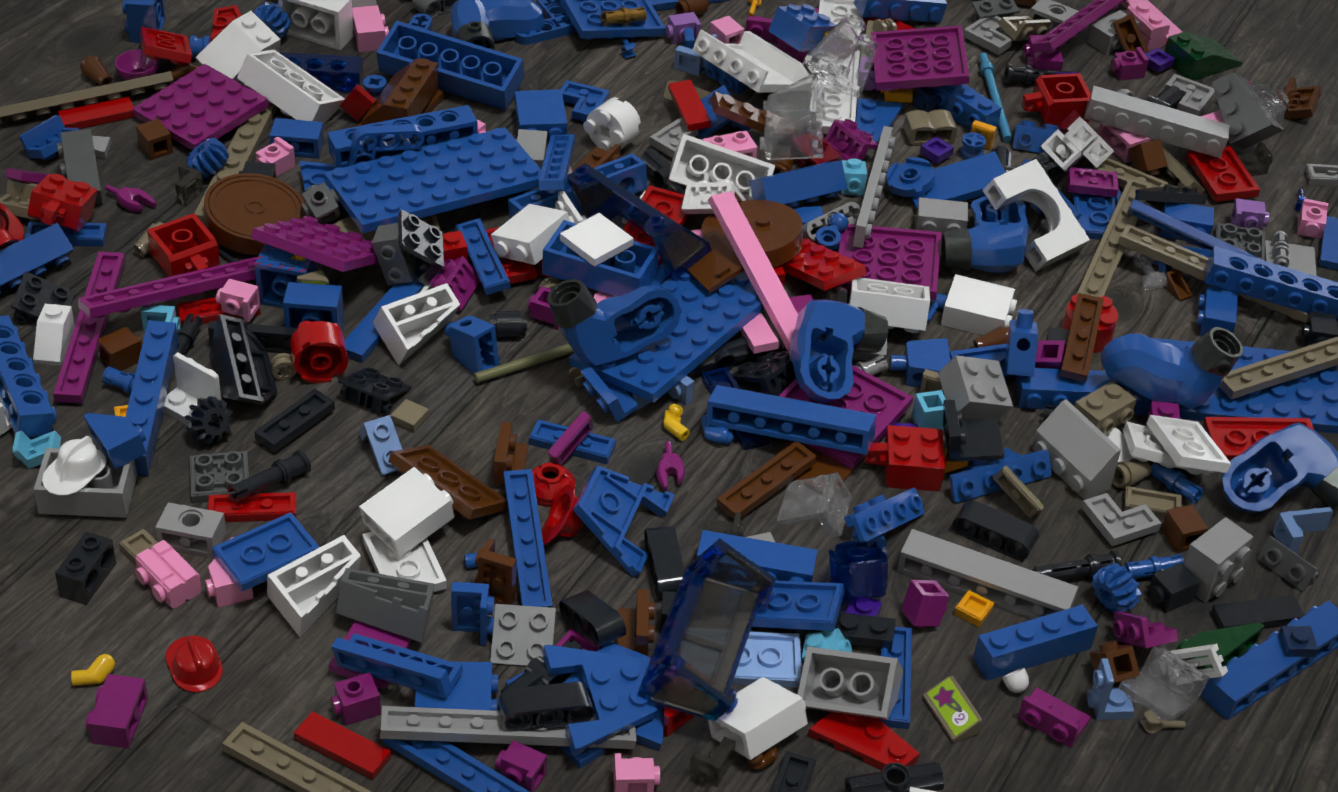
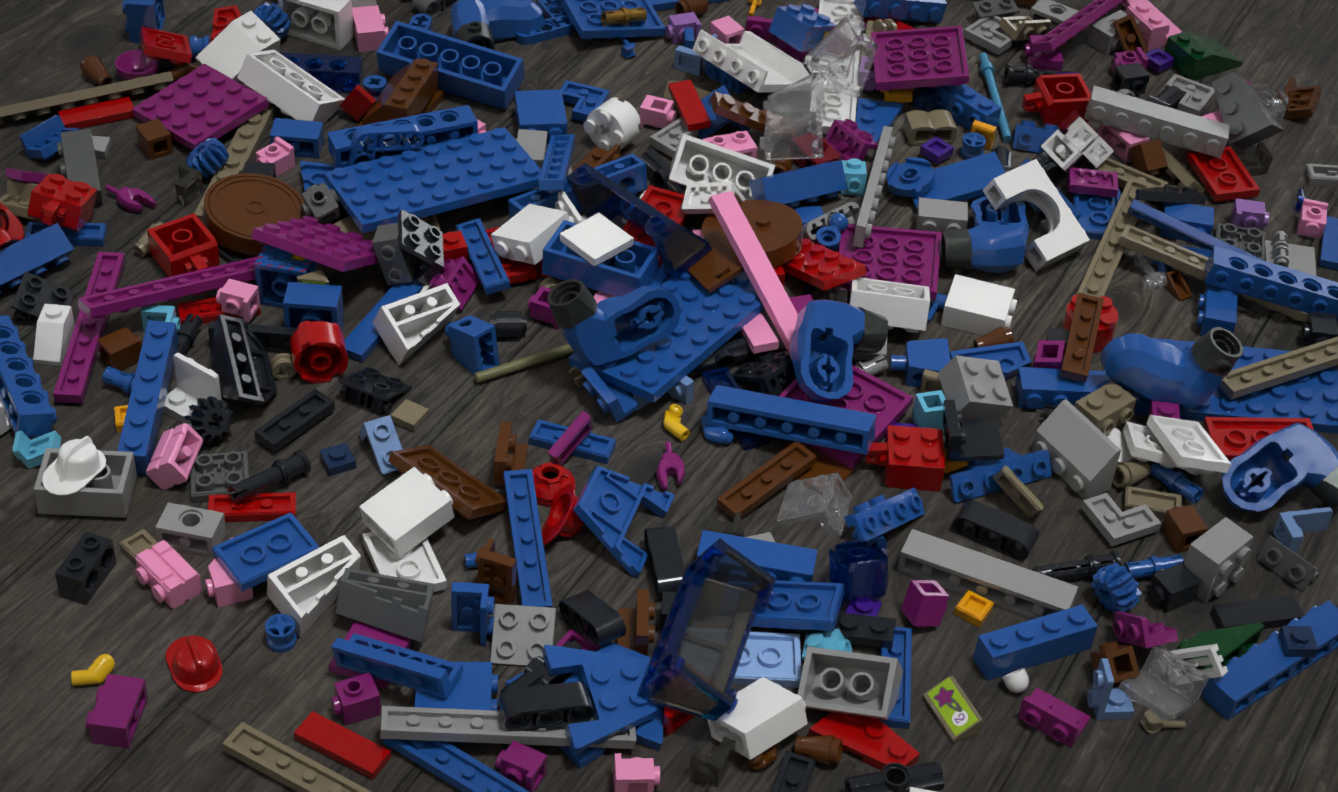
blue slope [84,413,146,469] -> none
blue torso [1005,309,1038,377] -> none
none -> bright pink brick [146,423,203,490]
none -> blue wheel [265,614,297,653]
none -> dark blue plate [319,442,356,476]
none -> bright pink brick [639,95,676,128]
none -> reddish brown cone [795,735,843,766]
none -> black brick [1111,62,1149,95]

